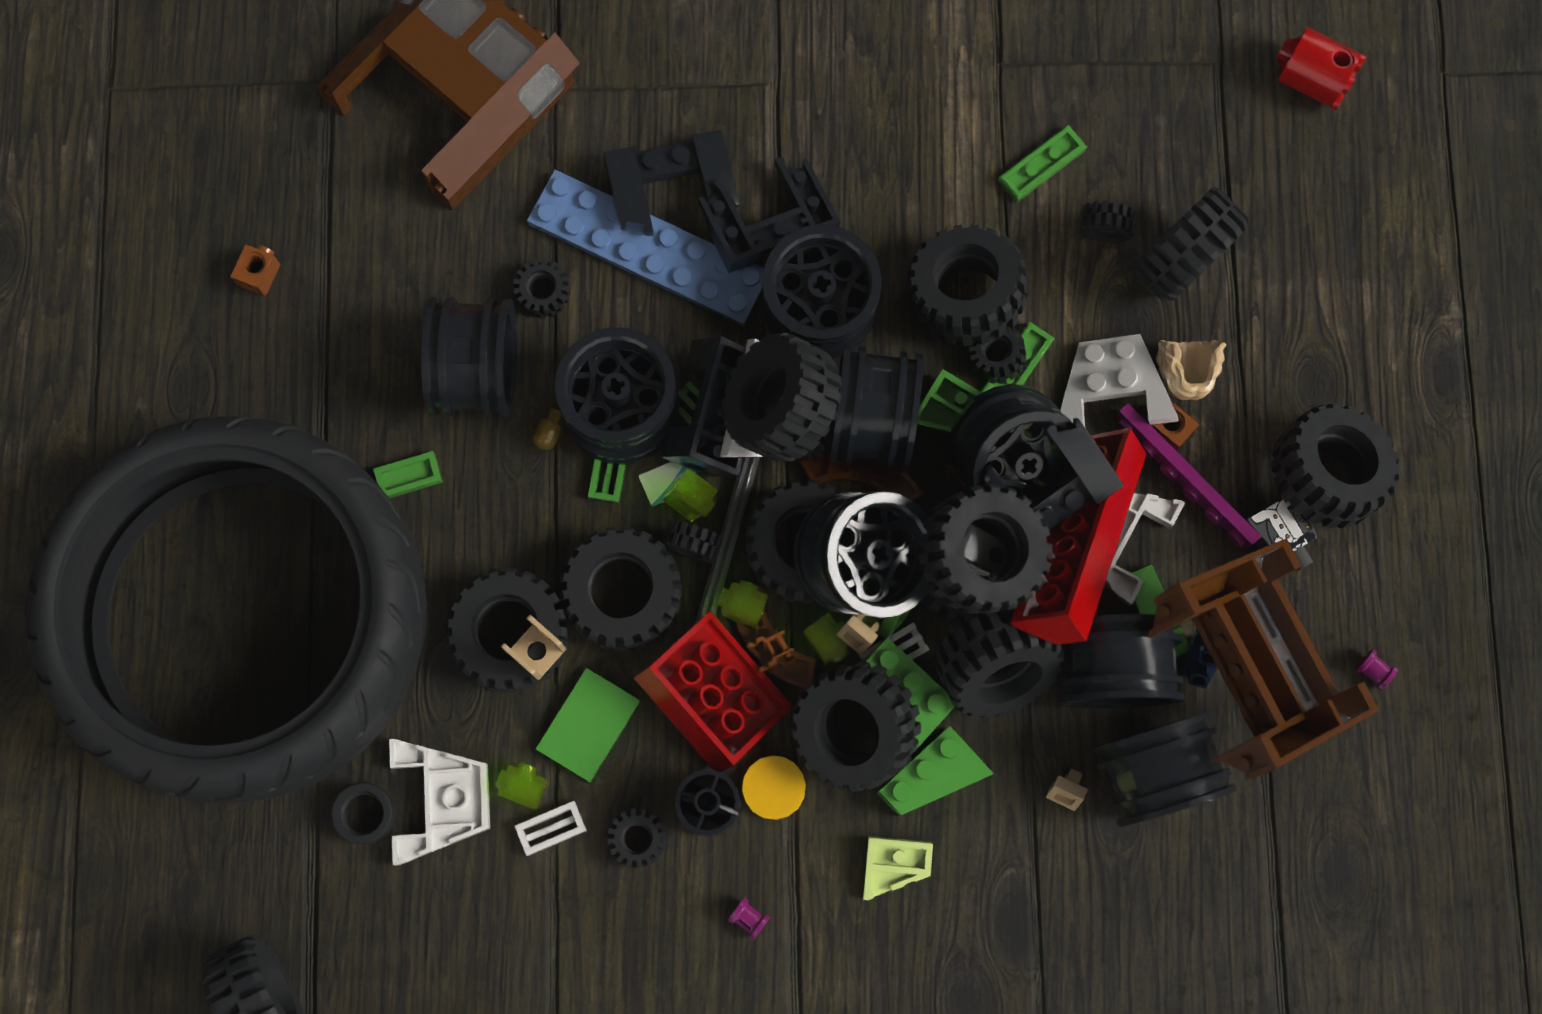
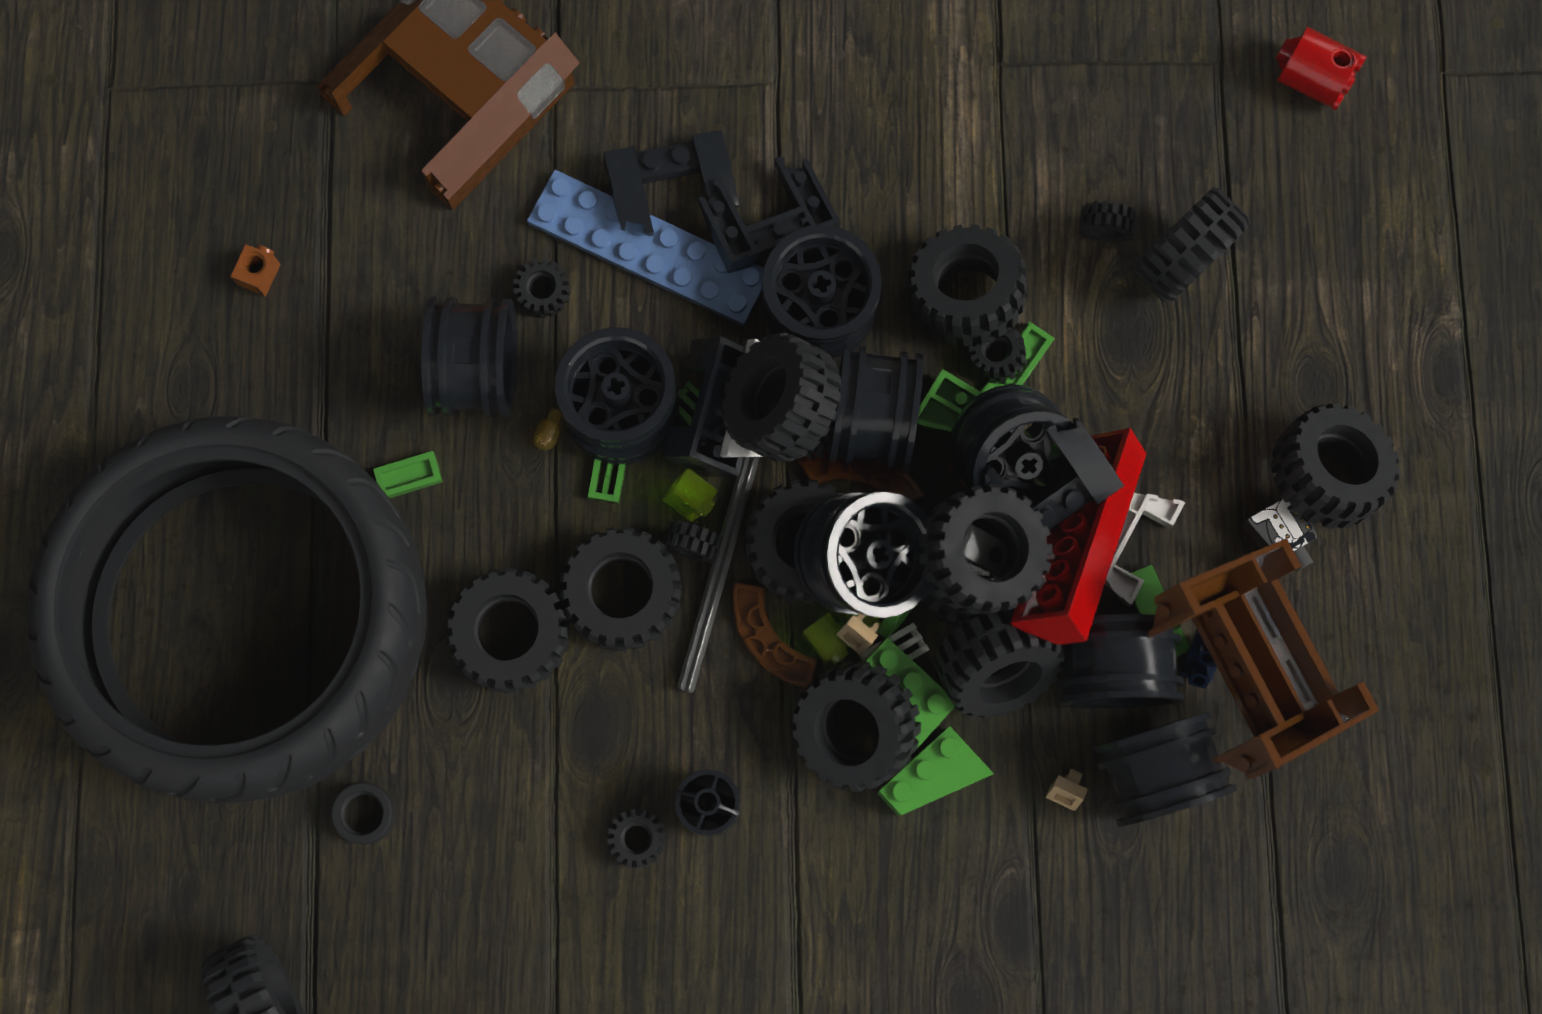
white wing [389,739,490,865] -> none
clear neon green brick [495,762,548,810] -> none
tan piece [501,615,567,681] -> none
white tile [515,801,587,856] -> none
bright green tile [536,668,641,783] -> none
red slope [634,611,792,772] -> none
sticker [639,461,701,506] -> none
clear neon green brick [717,580,768,629] -> none
magenta bush [728,898,771,940] -> none
yellow tile [742,756,806,820] -> none
dark orange piece [746,630,794,673] -> none
yellowish green wing [863,836,933,900] -> none
bright green tile [998,125,1087,203] -> none
white wing [1060,334,1178,427] -> none
magenta plate [1114,403,1262,550] -> none
dark orange brick [1147,401,1199,451] -> none
tan hair [1156,340,1227,400] -> none
magenta bush [1354,649,1398,691] -> none

